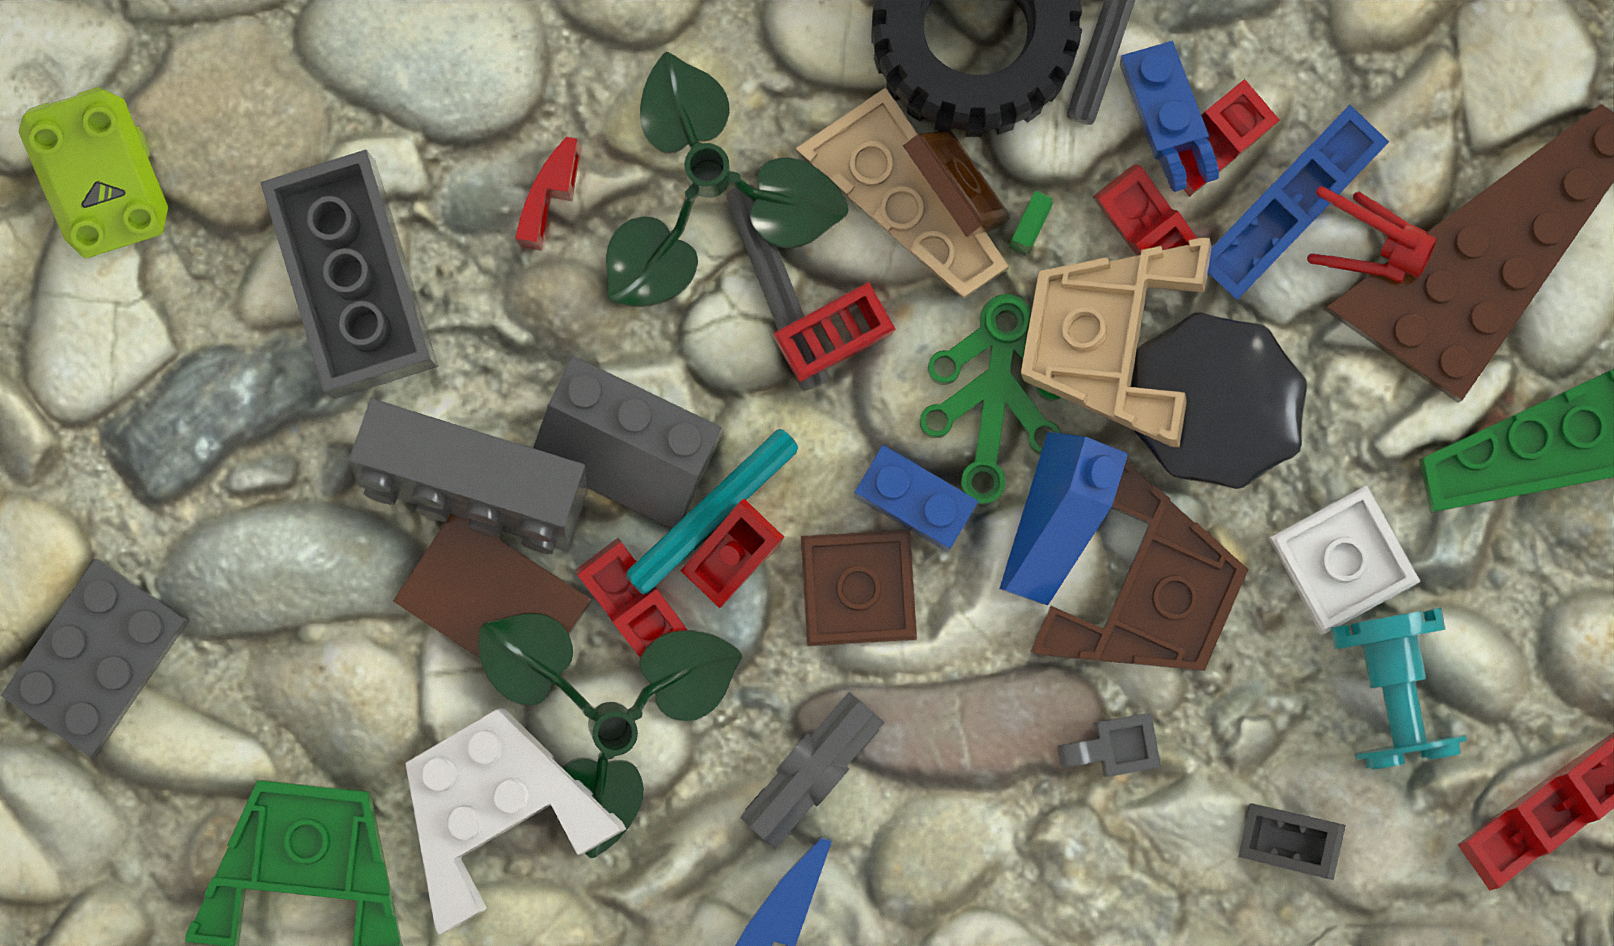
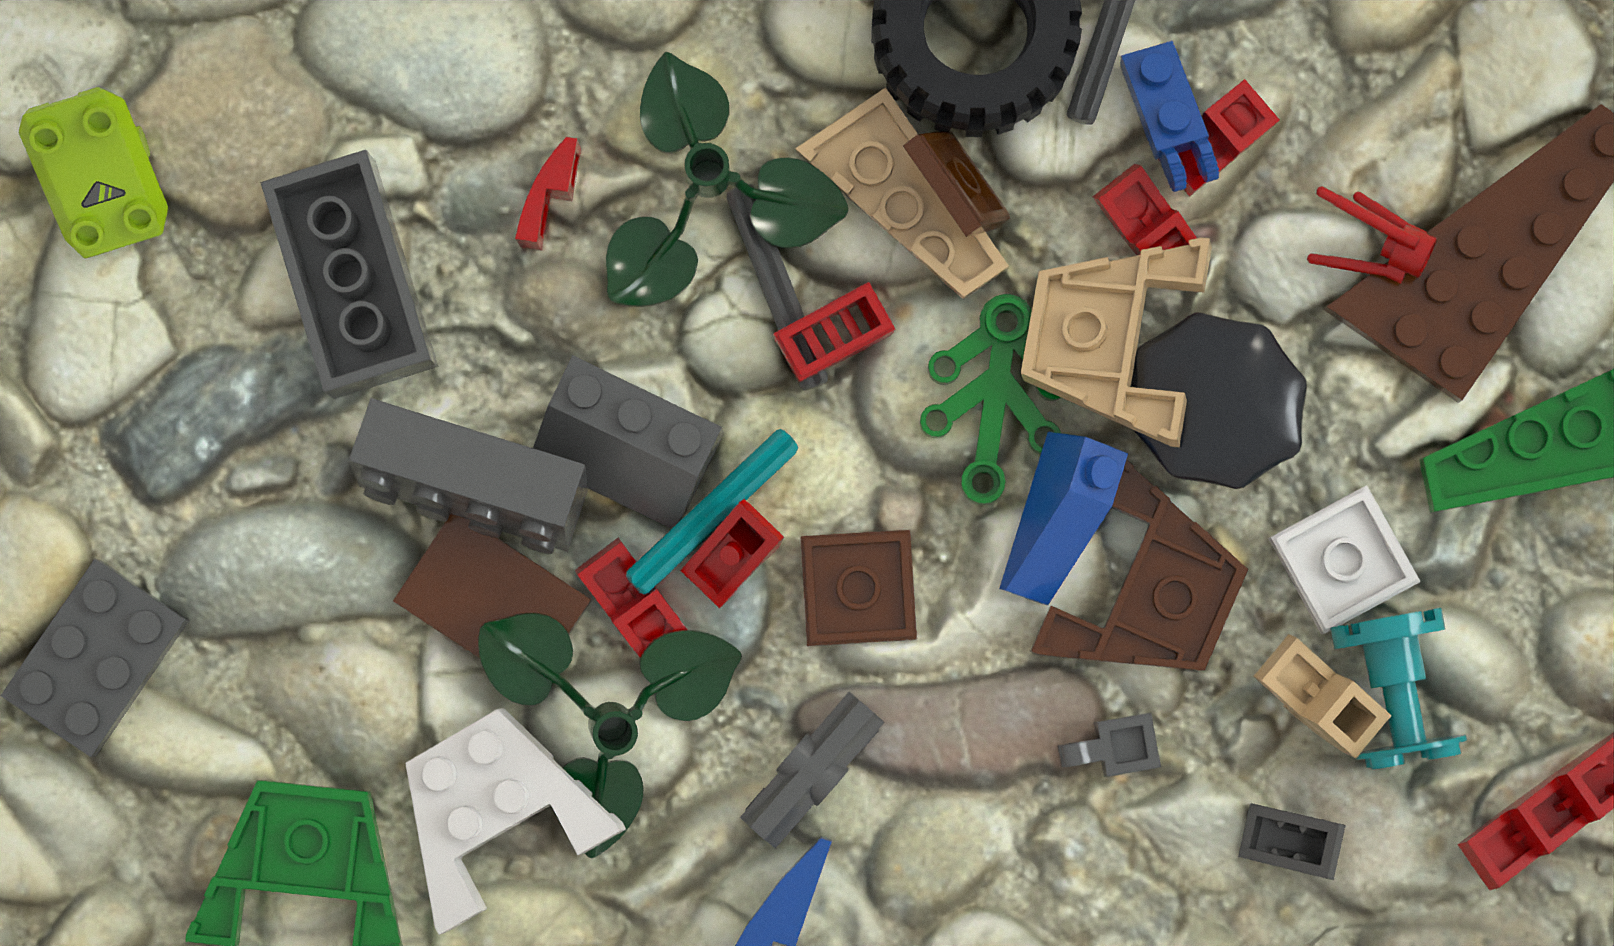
blue brick [854,445,979,553] -> none
green tile [1008,190,1054,256] -> none
blue slope [1208,105,1389,300] -> none
none -> tan brick [1253,634,1392,758]

